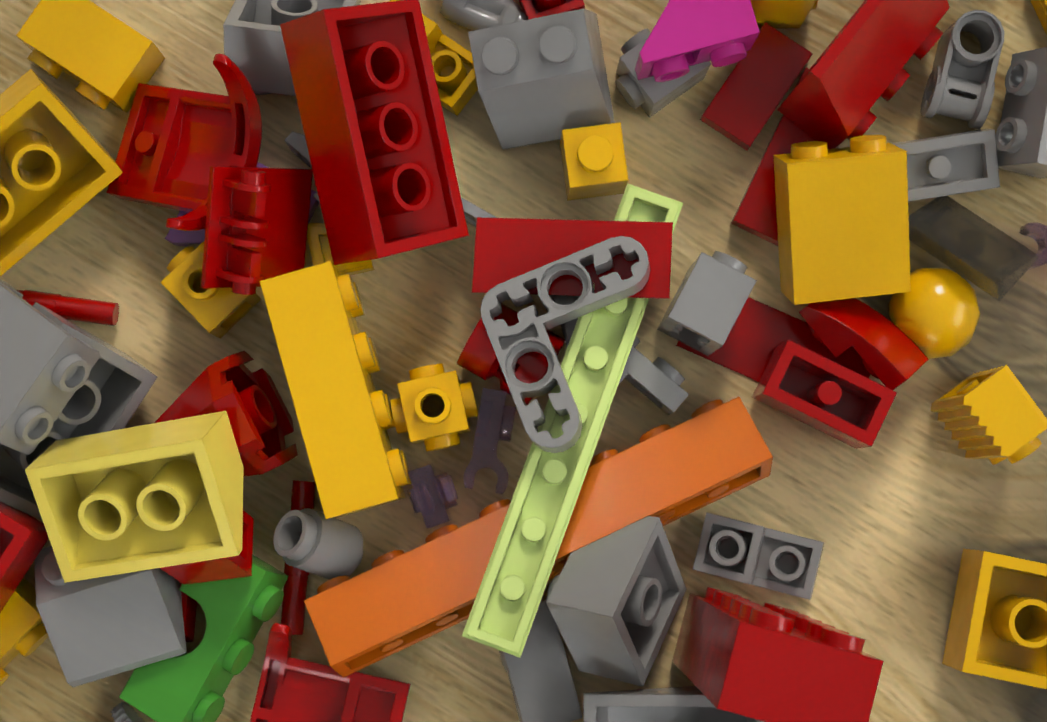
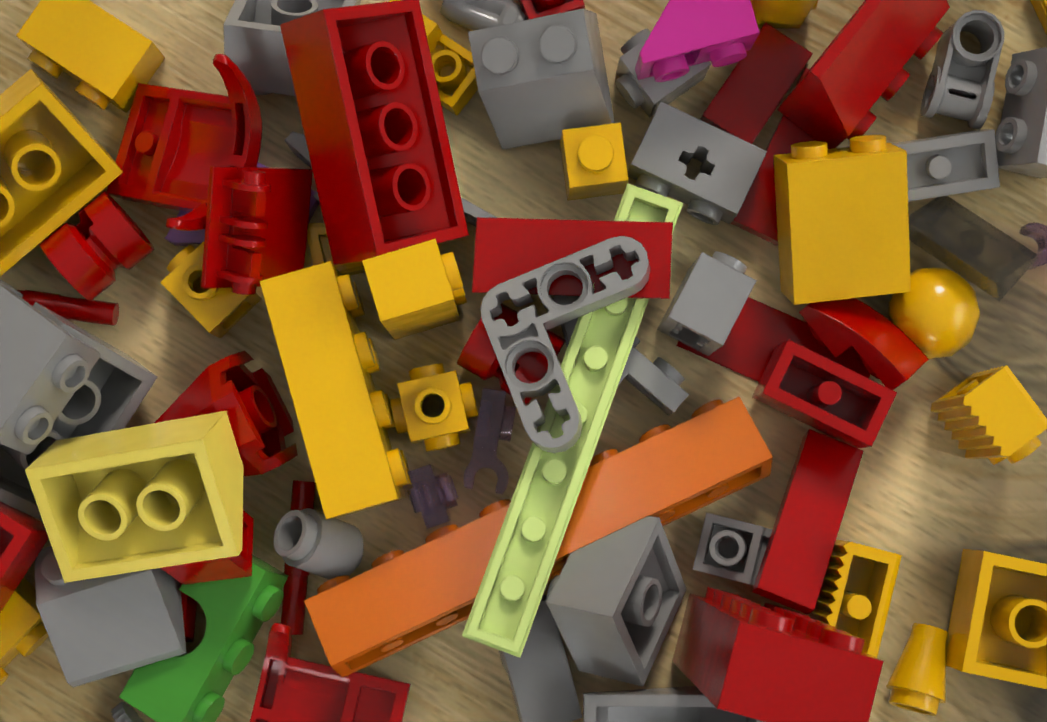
none -> red wheel [39,191,155,301]
none -> yellow brick [362,238,467,340]
none -> light grey brick [628,102,767,225]
none -> red tile [752,429,864,615]
none -> yellow brick [812,540,902,658]
none -> yellow cone [886,623,948,716]

